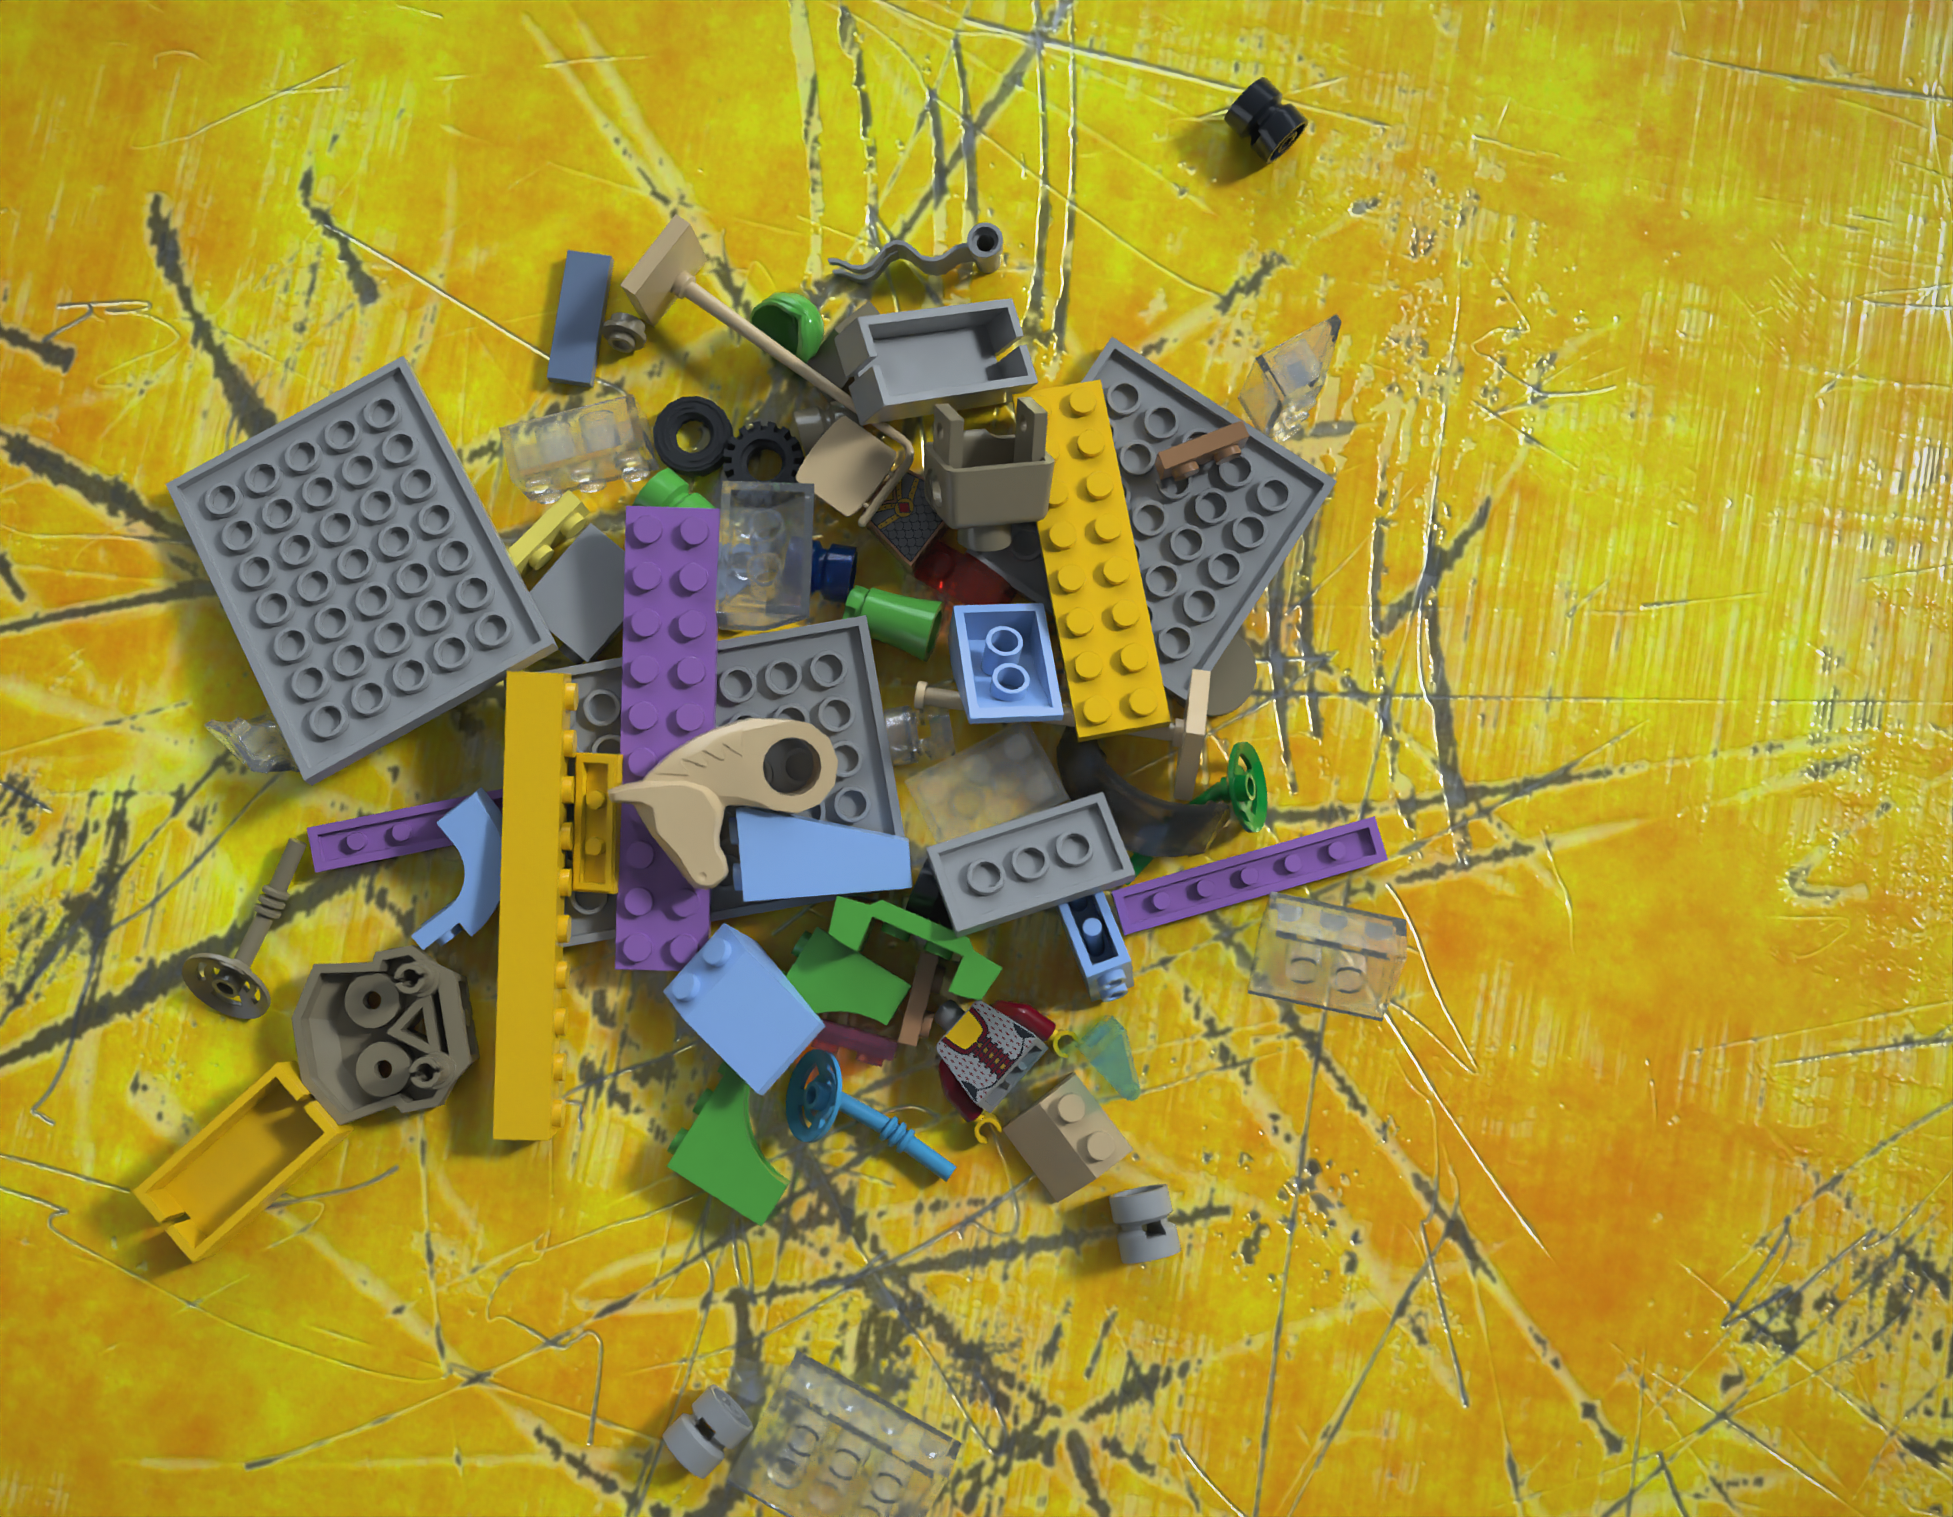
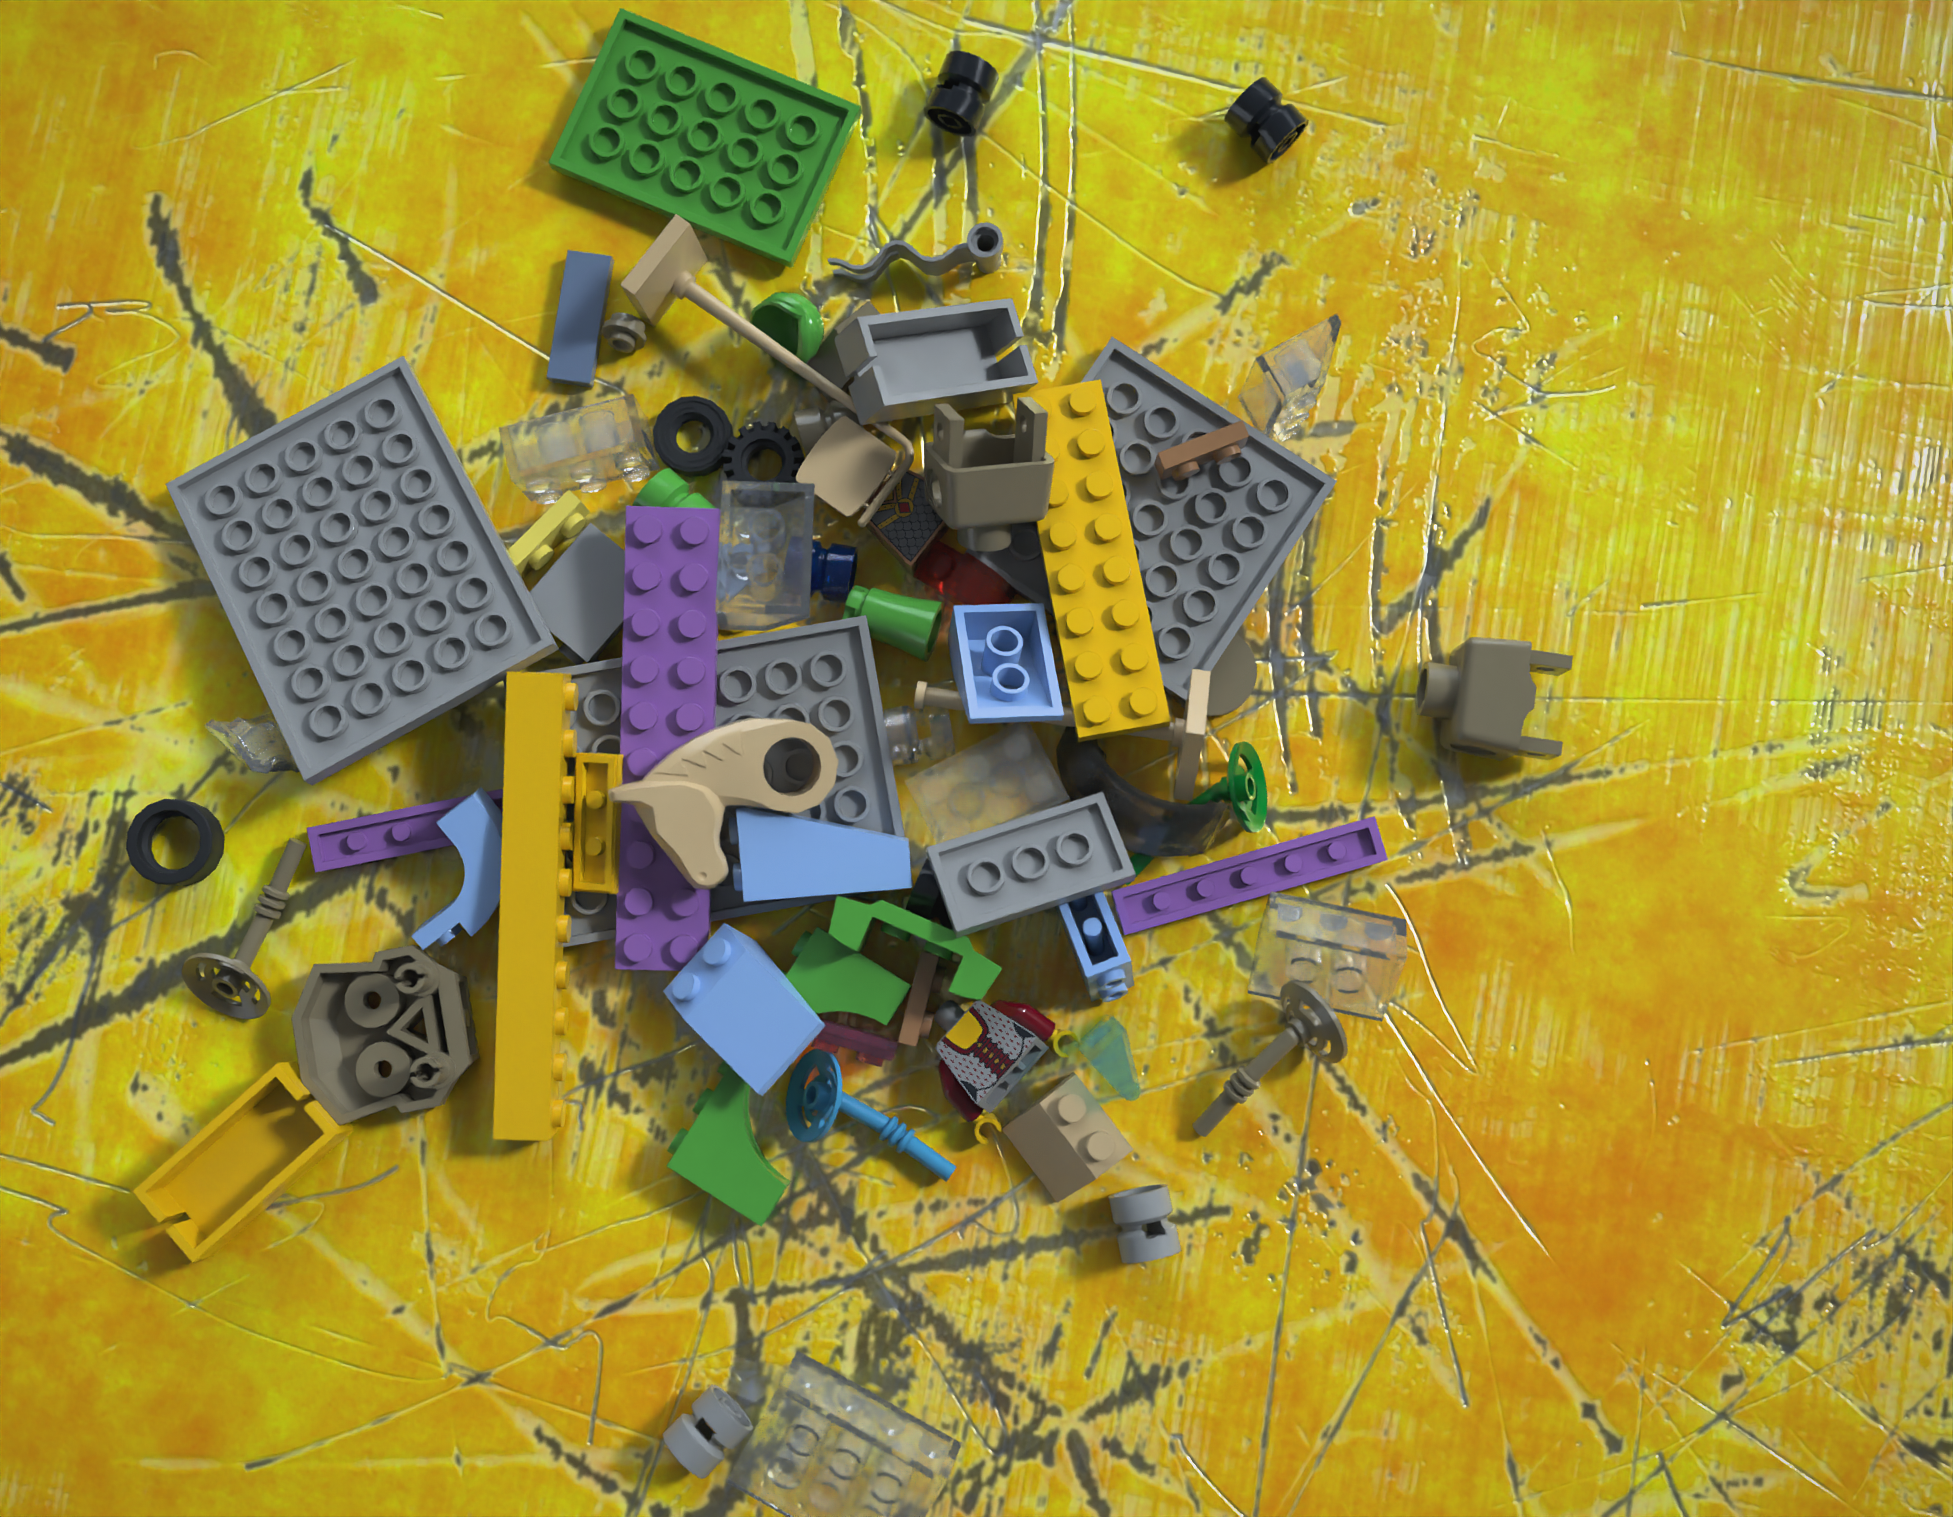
none -> black tyre [126,799,225,886]
none -> bright green plate [548,8,862,268]
none -> black wheel [924,51,999,137]
none -> dark tan dish [1193,980,1348,1137]
none -> dark tan piece [1415,637,1573,761]

